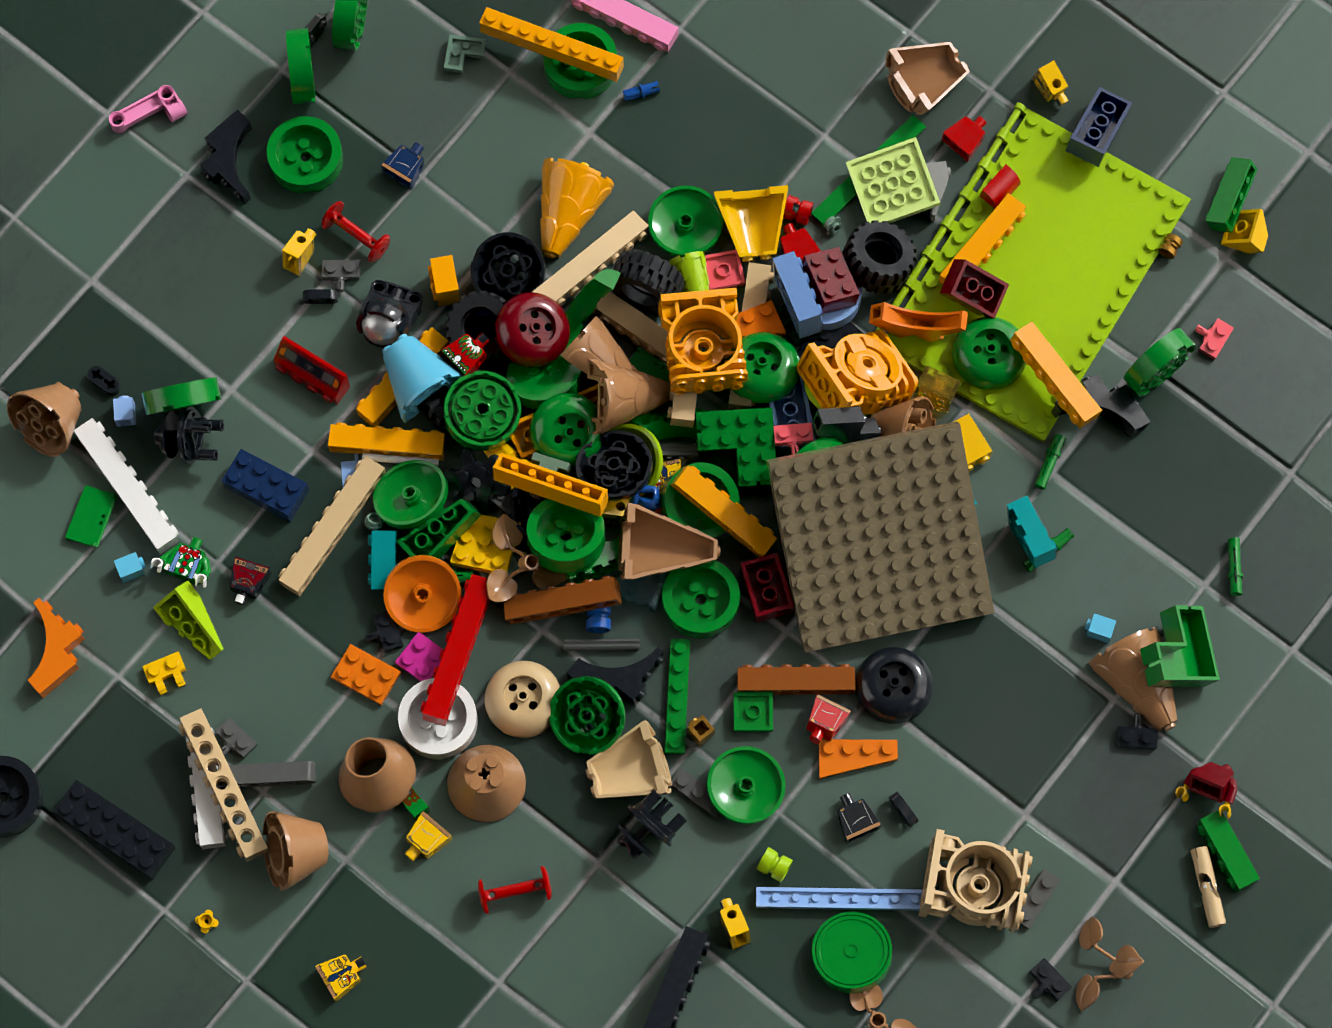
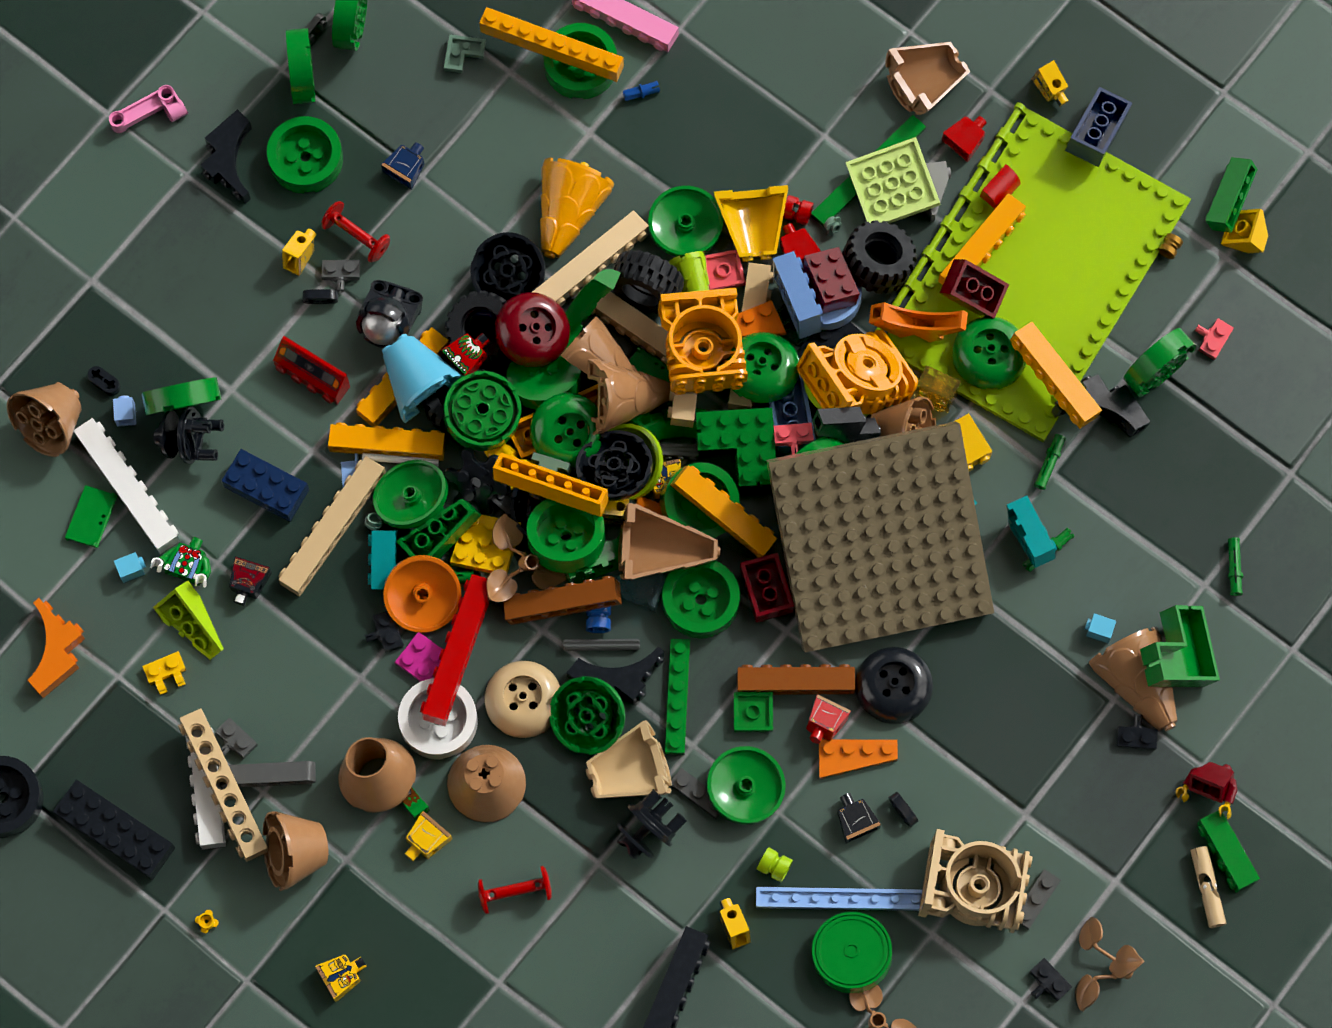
orange plate [331,644,401,706] -> none
light orange brick [427,255,460,307] -> none
blue piece [631,485,660,512] -> none
pearl gold brick [687,715,715,747] -> none

